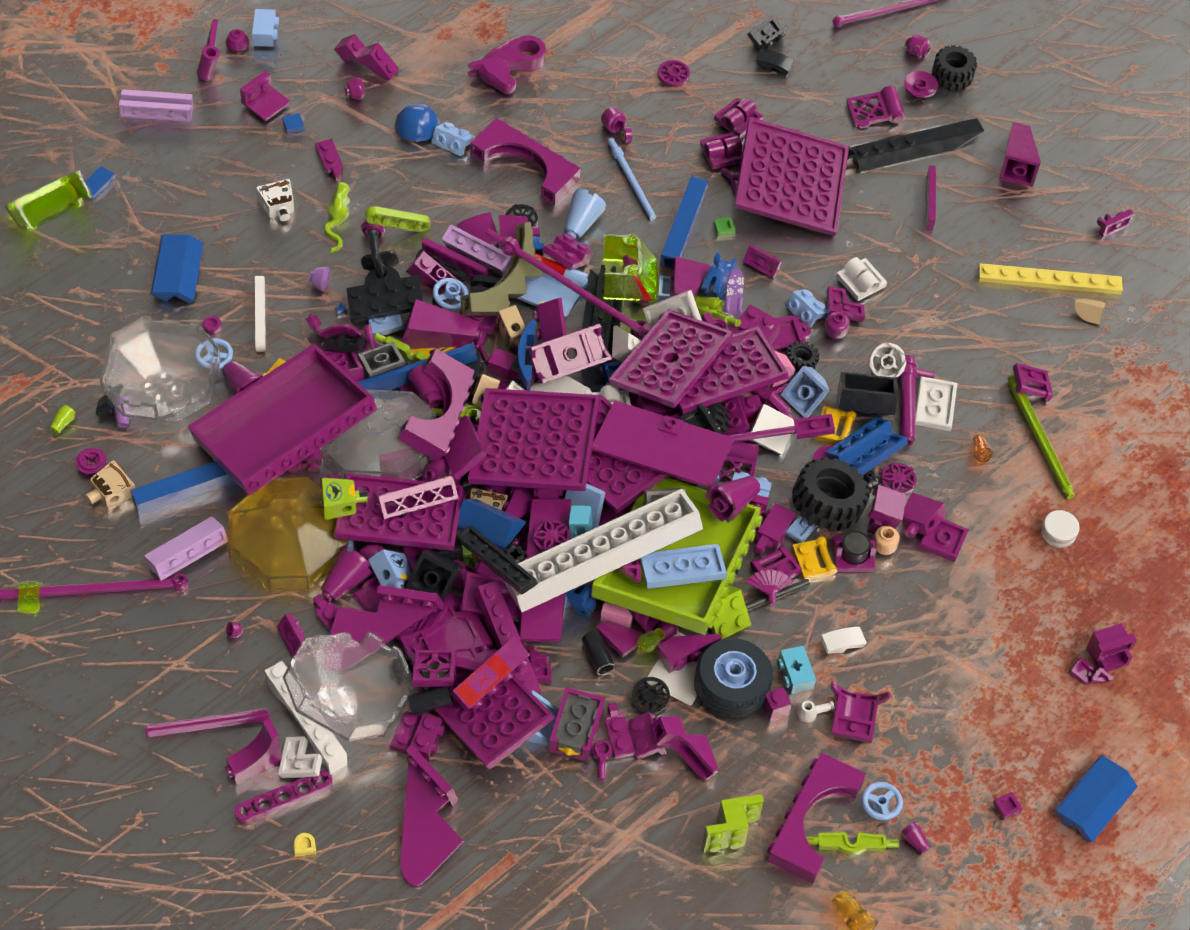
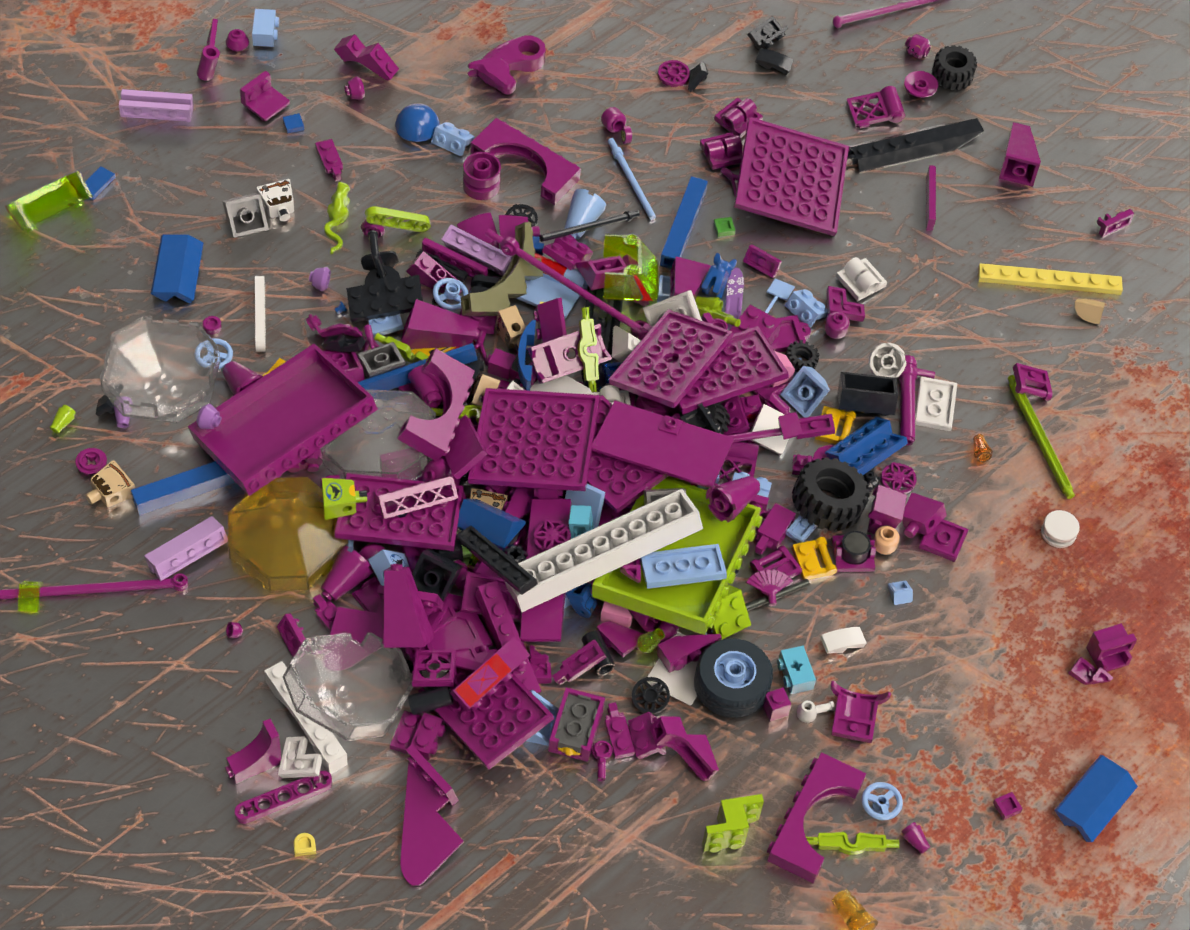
magenta axle [145,708,270,737] -> none
none -> medium lavender cone [196,404,221,429]
none -> flat silver slope [222,193,269,238]
none -> magenta slope [384,564,434,648]
none -> magenta wheel [463,152,501,200]
none -> black bar [539,210,640,242]
none -> magenta hinge [552,640,606,685]
none -> magenta slope [576,256,628,290]
none -> piece [577,307,599,392]
none -> black piece [688,62,709,92]
none -> light blue piece [765,278,795,314]
none -> magenta slope [778,412,803,440]
none -> magenta tile [792,454,812,475]
none -> light blue slope [888,580,913,605]

